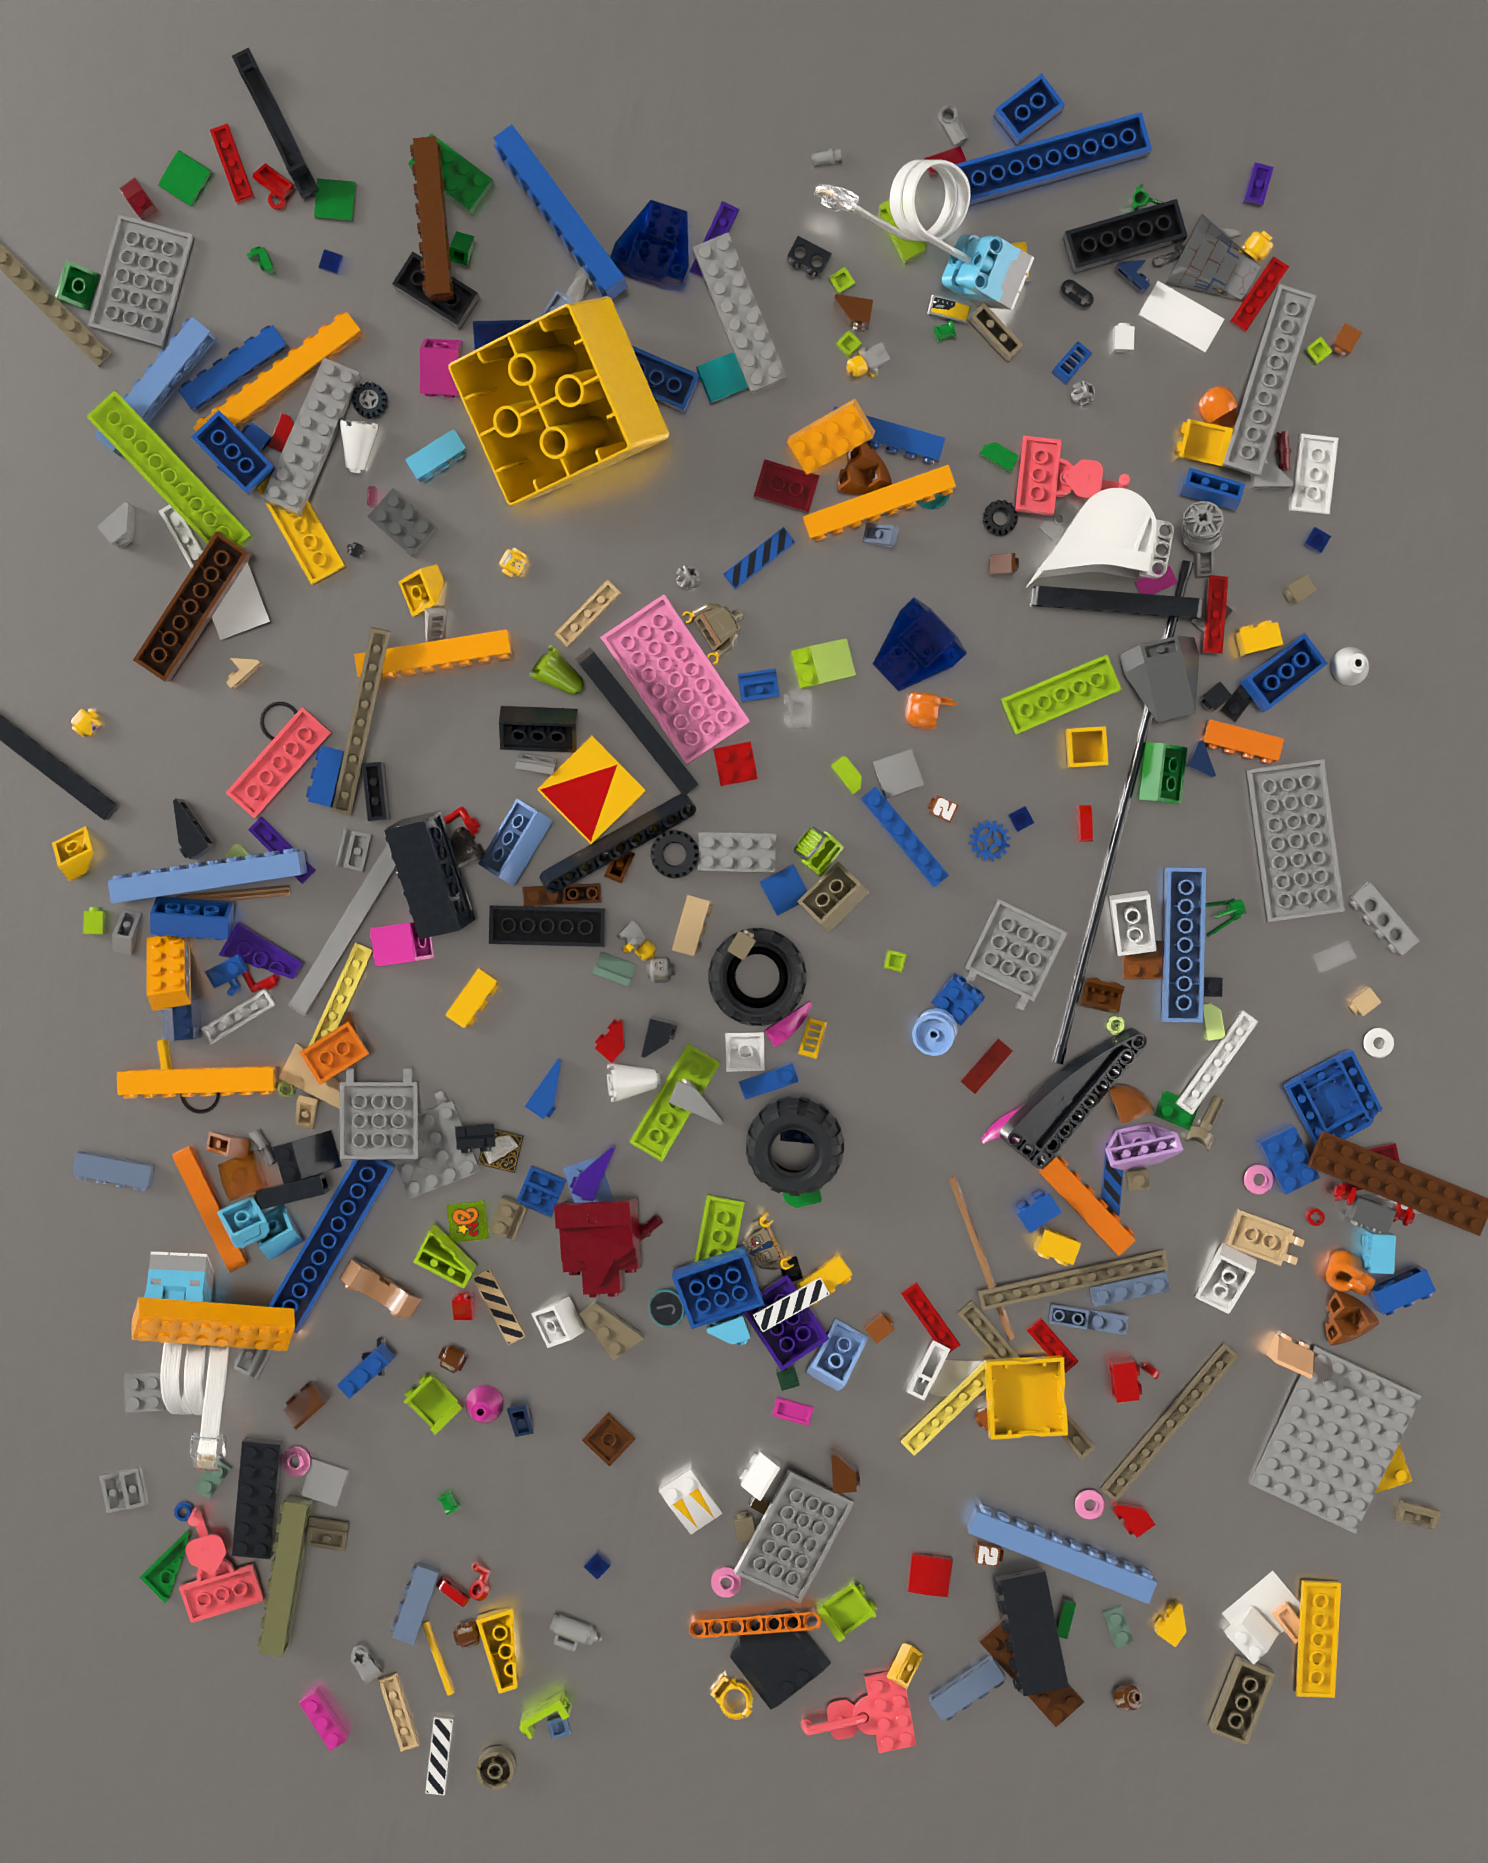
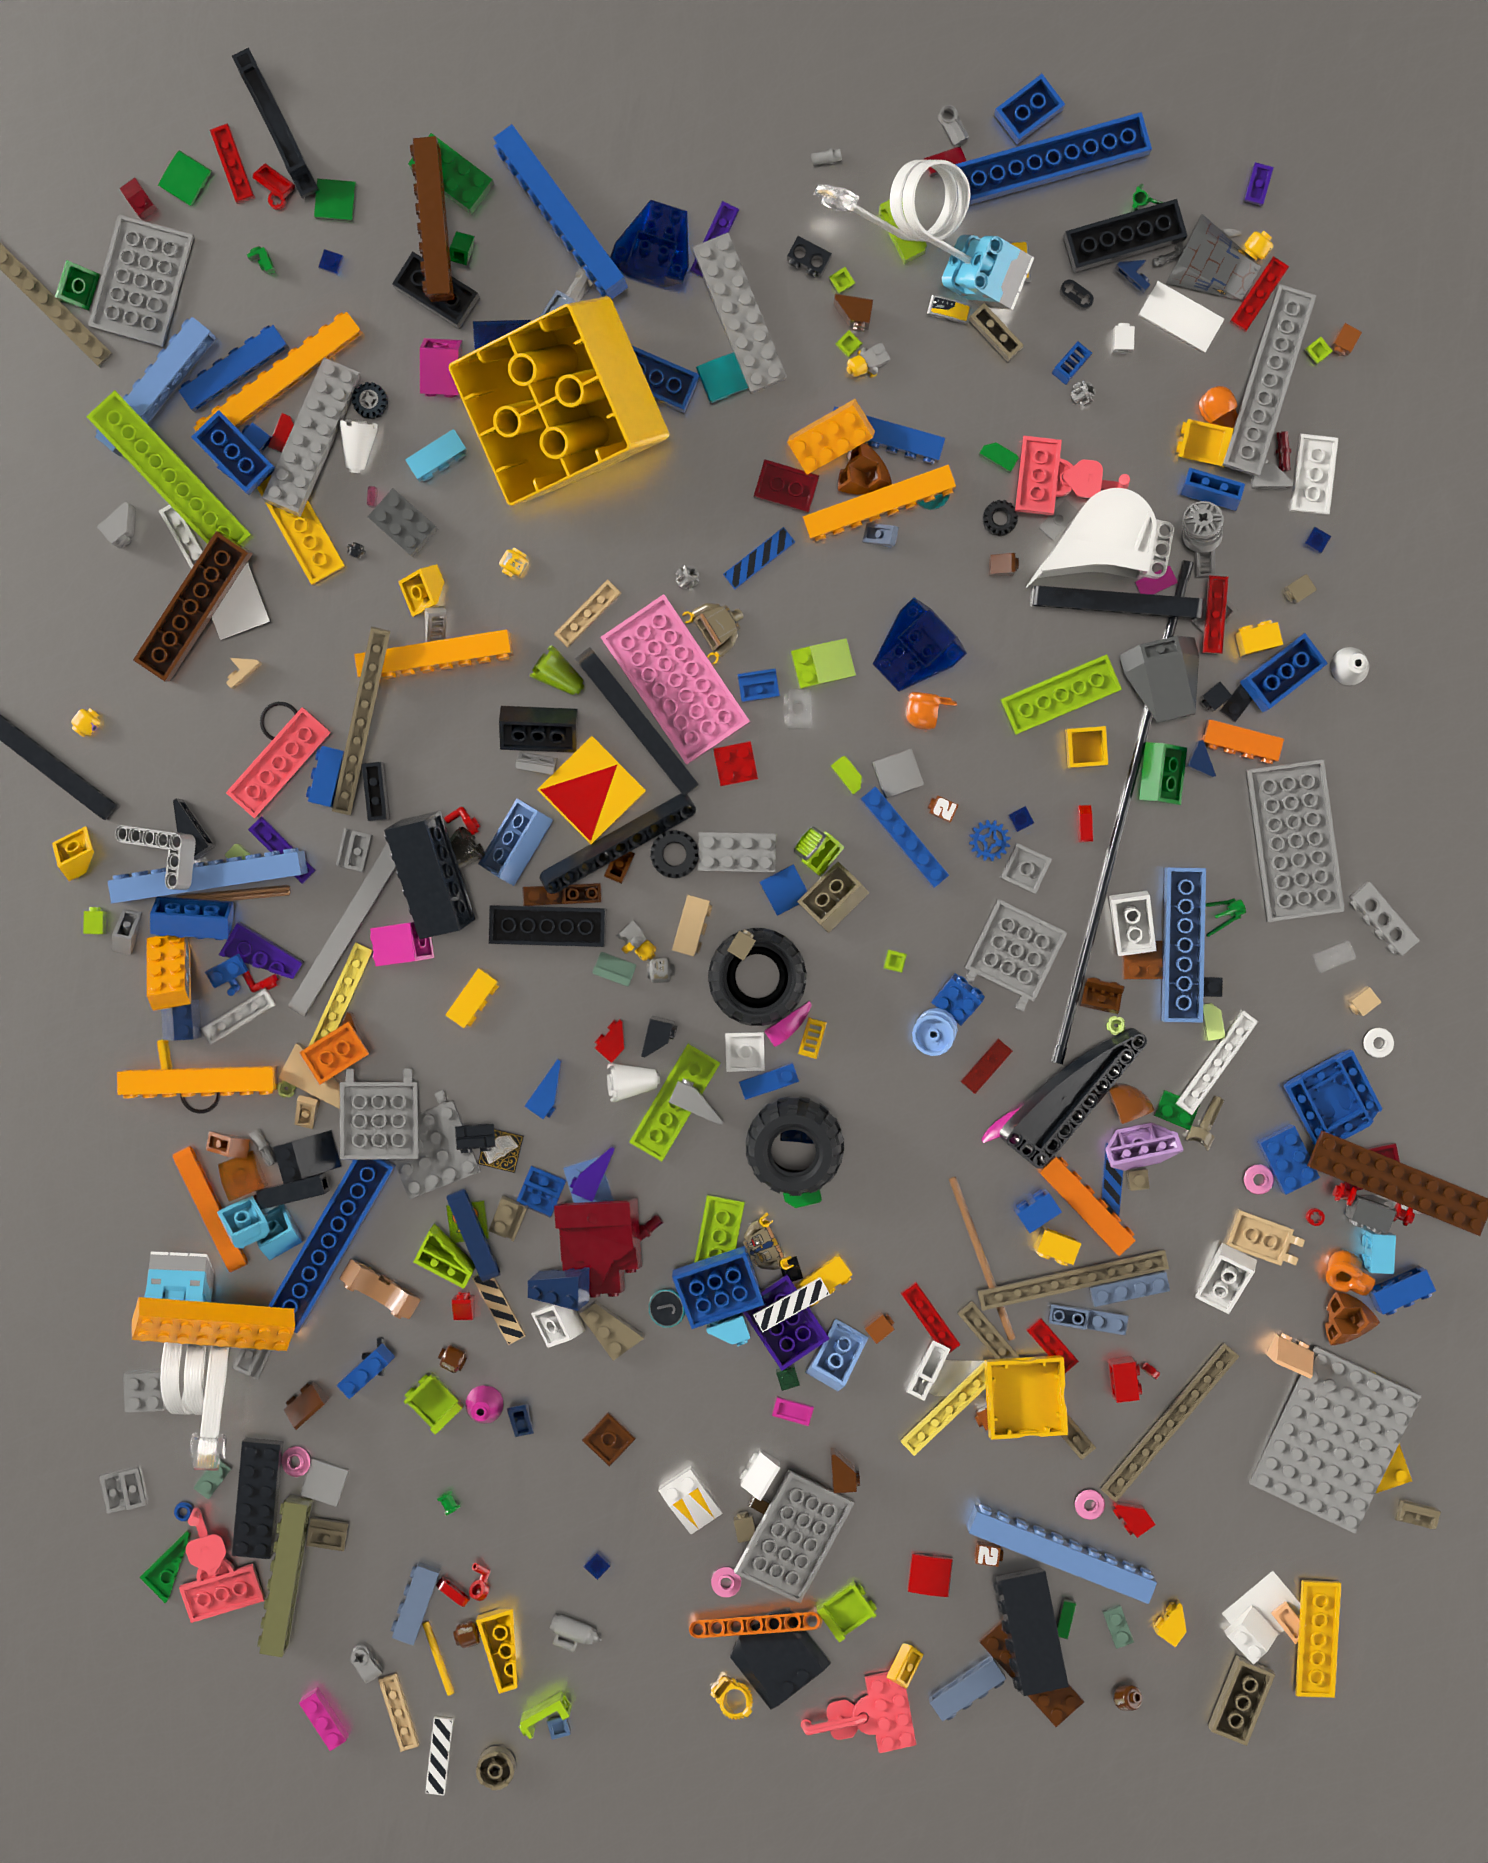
sand blue brick [72,1151,155,1191] -> none
green bush [933,320,957,342] -> none
none -> light grey beam [115,825,195,890]
none -> dark blue beam [446,1189,501,1282]
none -> dark blue wedge [528,1267,590,1311]
none -> light grey tile [1001,843,1052,894]

